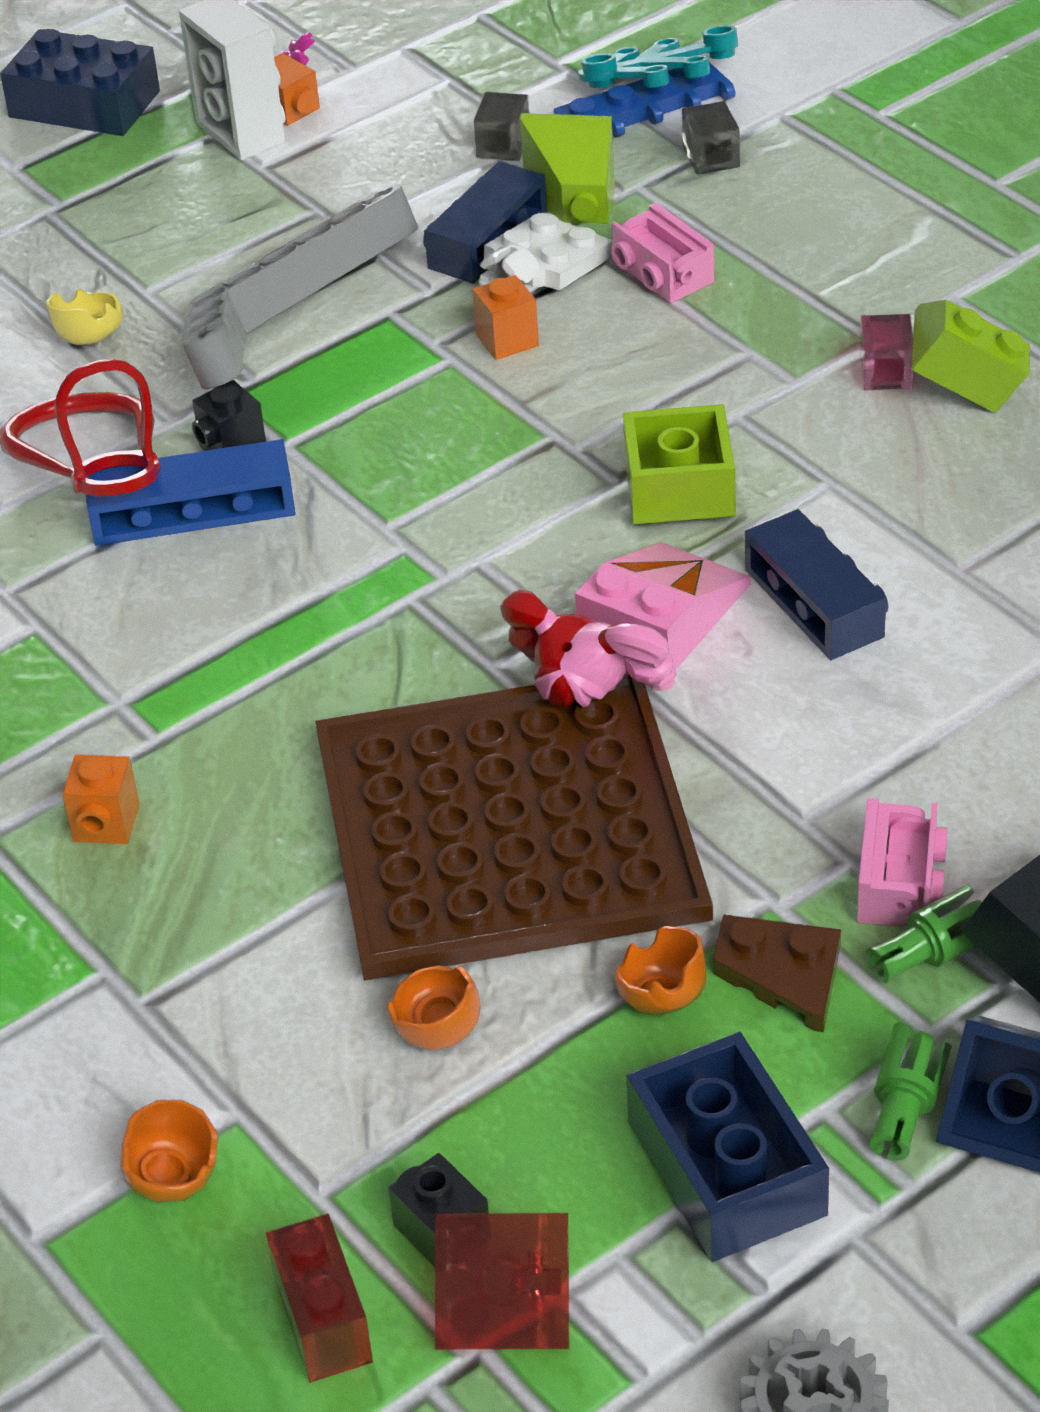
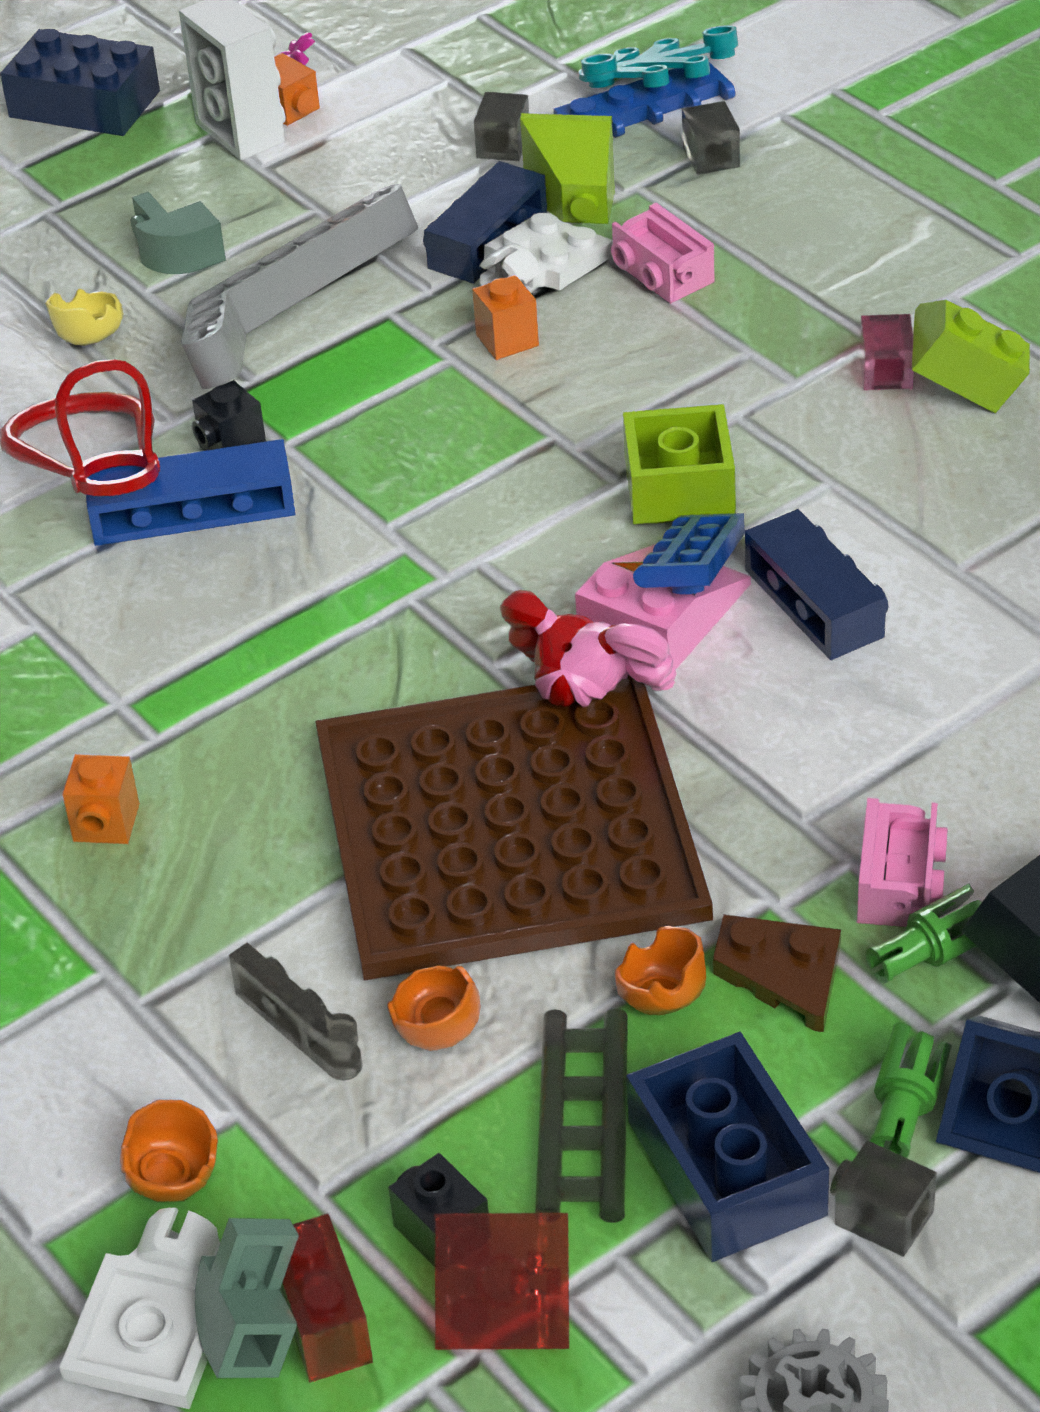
none -> white plate [59,1208,220,1409]
none -> sand green brick [130,192,226,274]
none -> sand green brick [195,1218,299,1378]
none -> clear smoke plate [228,942,363,1081]
none -> clear smoke bar [535,1009,628,1223]
none -> blue hinge [633,513,745,594]
none -> clear smoke brick [830,1140,937,1257]

